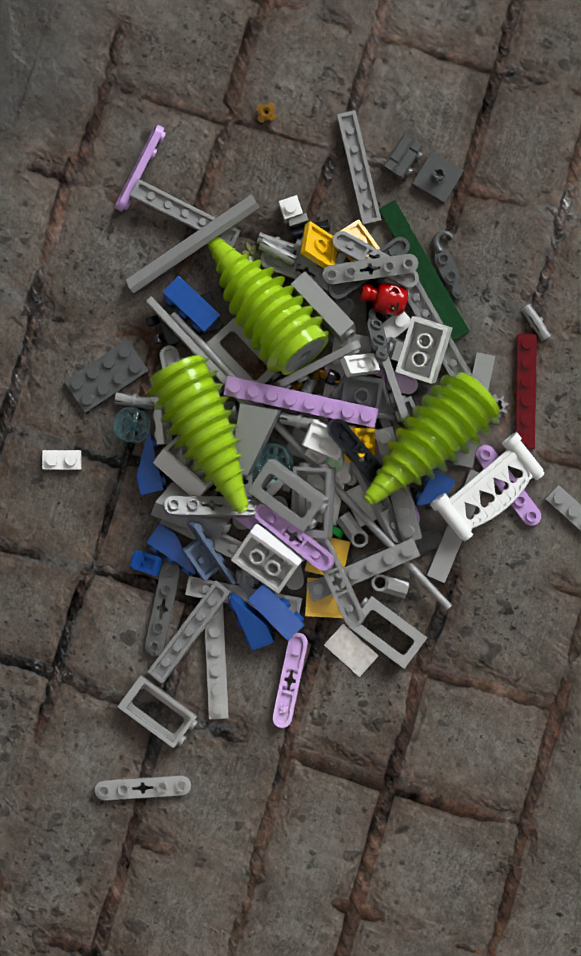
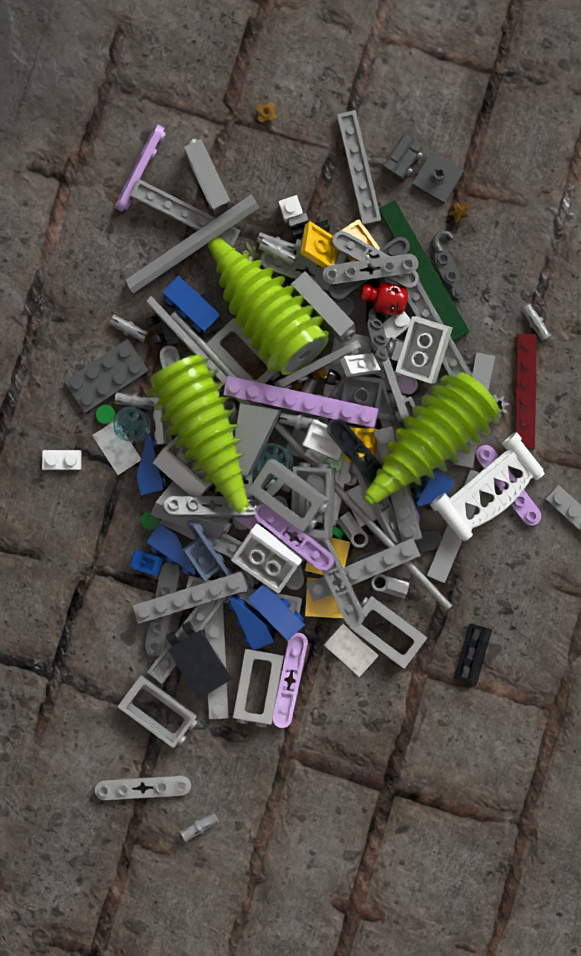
none -> flat silver sticker [92,420,141,475]
none -> green tile [96,405,116,424]
none -> light grey pin [109,314,148,342]
none -> light grey plate [133,572,248,624]
none -> green tile [141,511,161,530]
none -> black tile [165,621,232,699]
none -> light grey pin [180,812,219,842]
none -> light grey piece [184,139,231,216]
none -> light grey piece [233,649,284,727]
none -> pearl gold plant [448,202,469,223]
none -> black slope [454,623,492,685]

